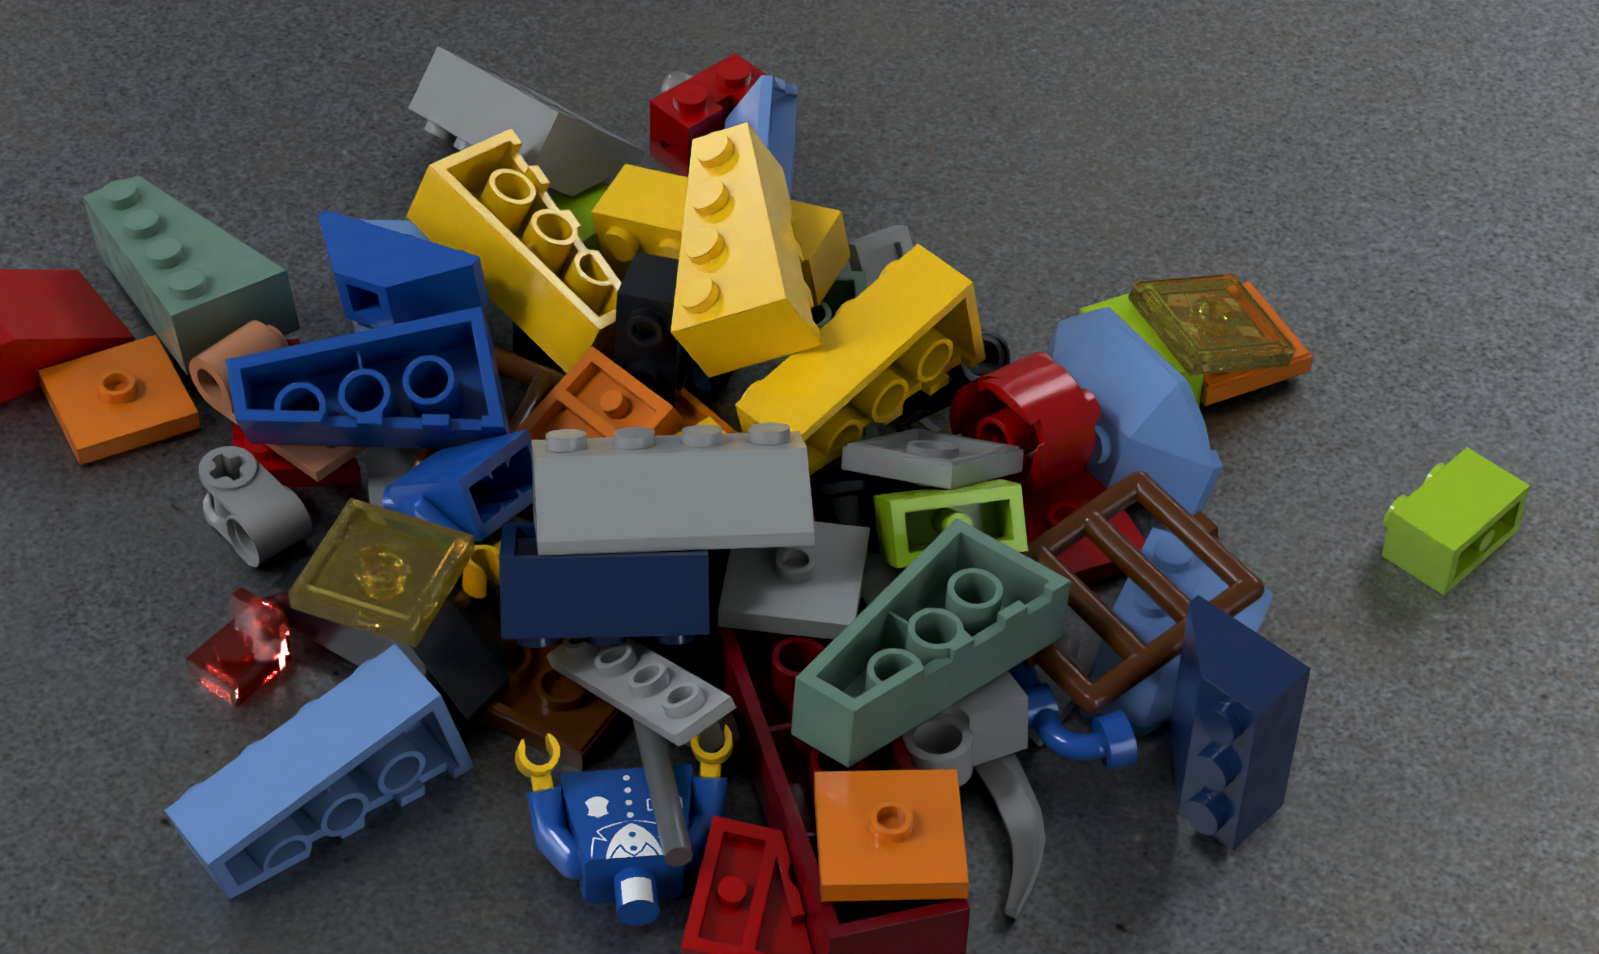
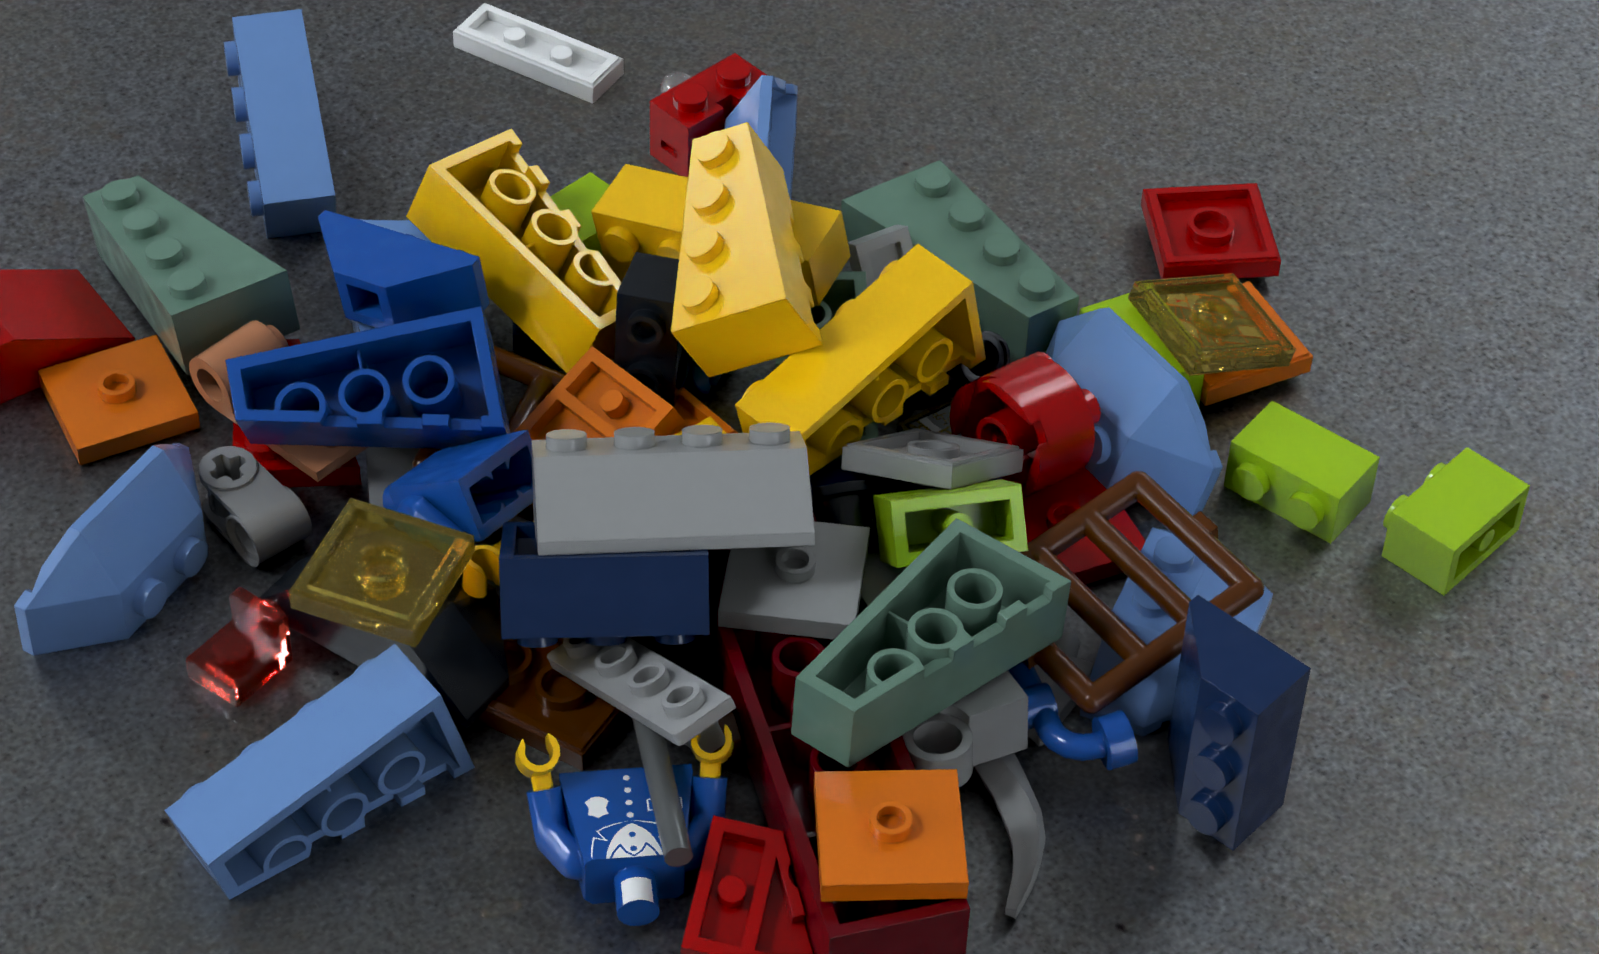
light grey slope [409,46,646,197] -> none
none -> medium blue wedge [14,443,208,656]
none -> medium blue wedge [223,9,336,239]
none -> white tile [453,3,624,104]
none -> sand green wedge [841,160,1079,363]
none -> red plate [1141,183,1281,282]
none -> lime brick [1224,401,1380,544]

